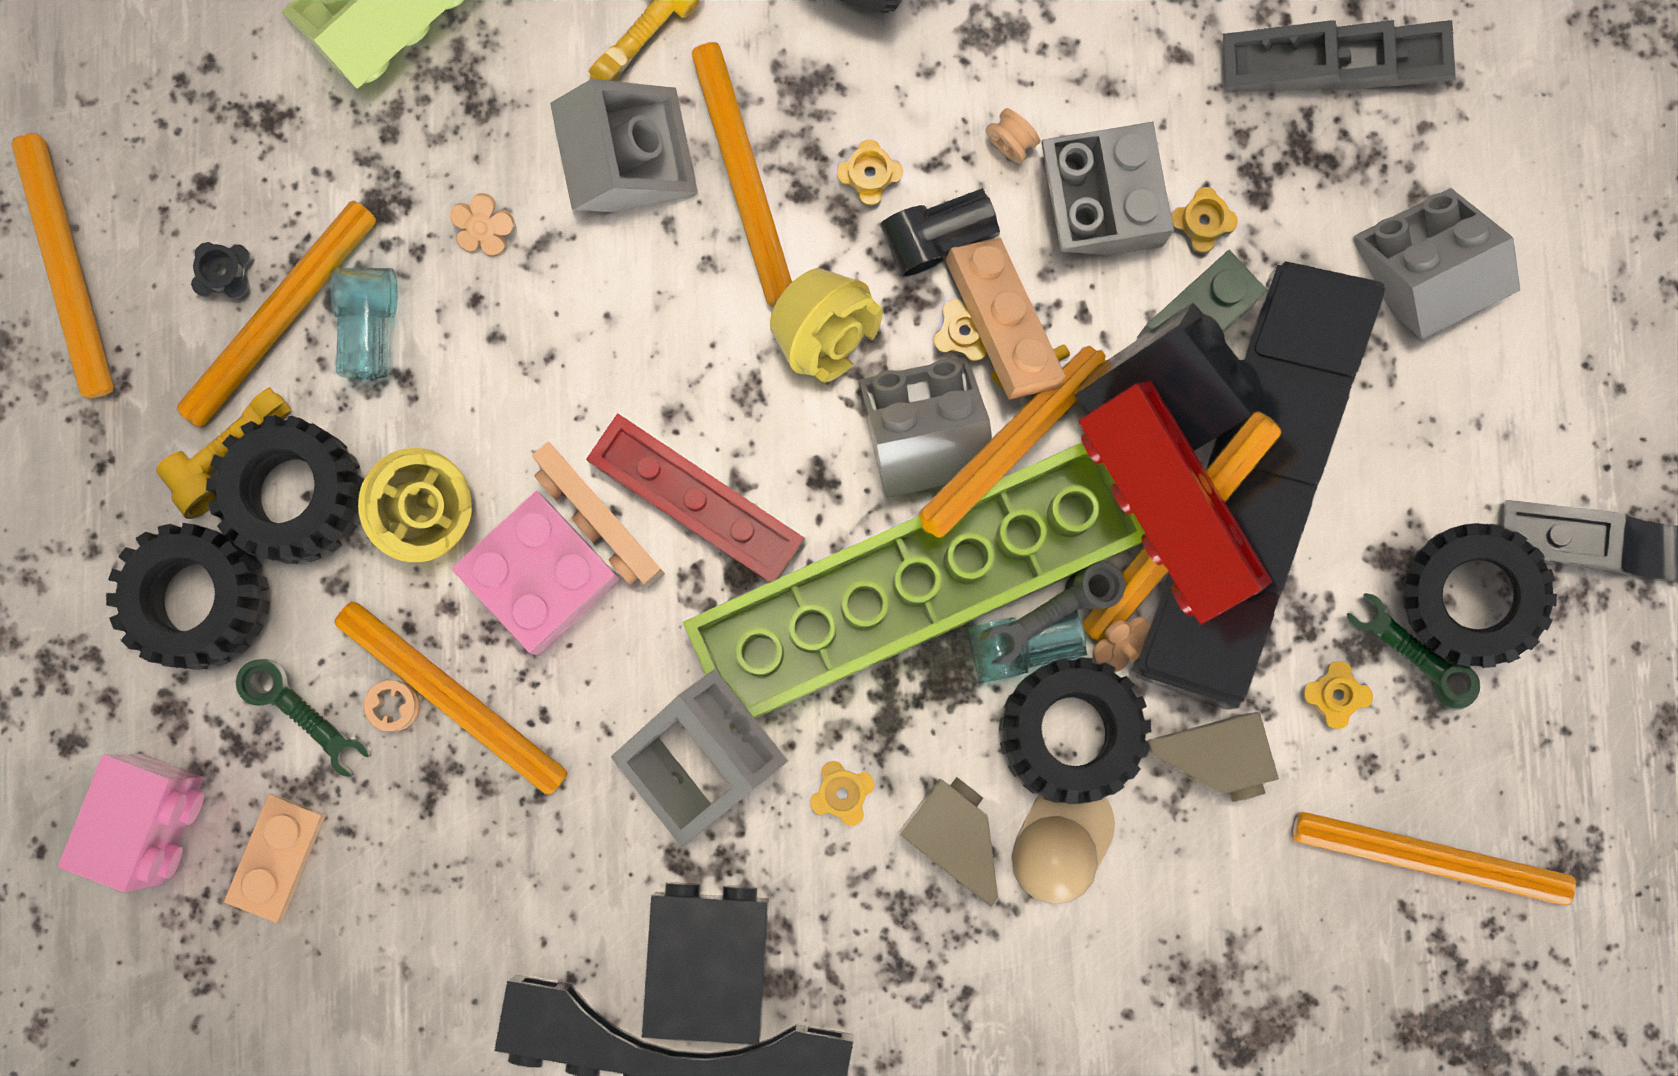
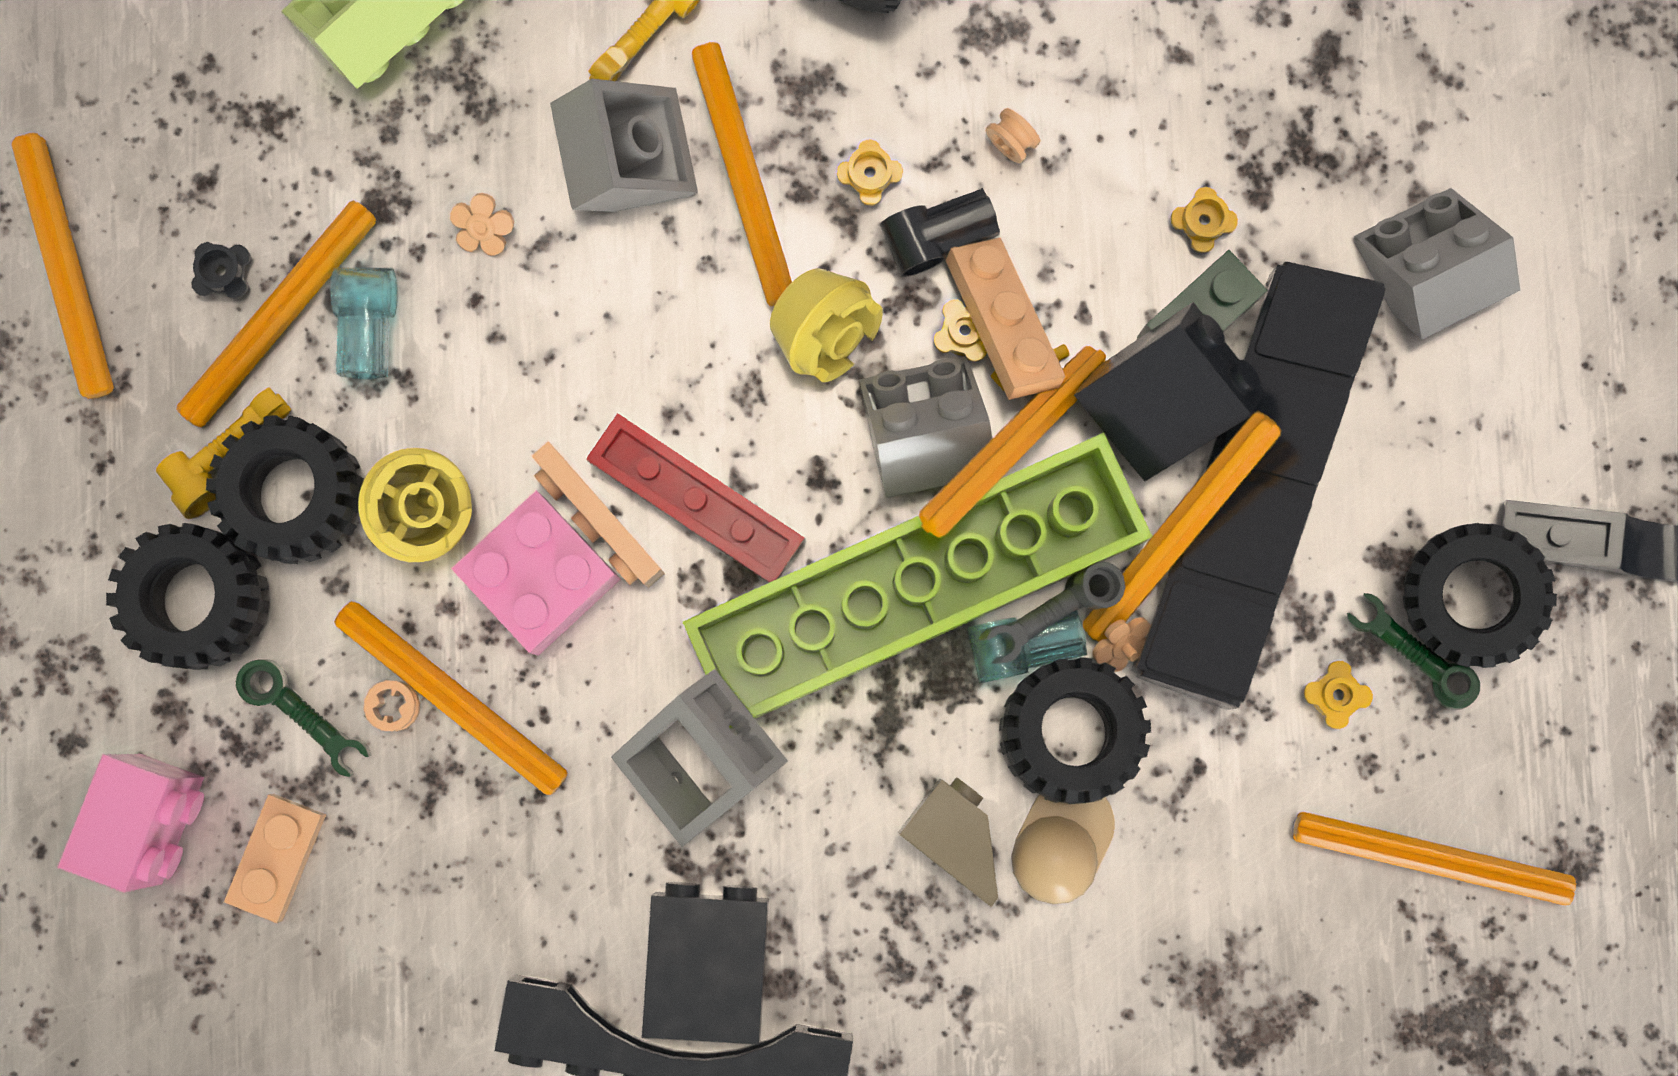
yellow plate [810,761,875,826] -> none
light grey slope [1041,121,1174,255] -> none
red brick [1078,381,1273,625] -> none
dark tan slope [1145,712,1279,802] -> none
dark grey slope [1223,20,1456,91] -> none

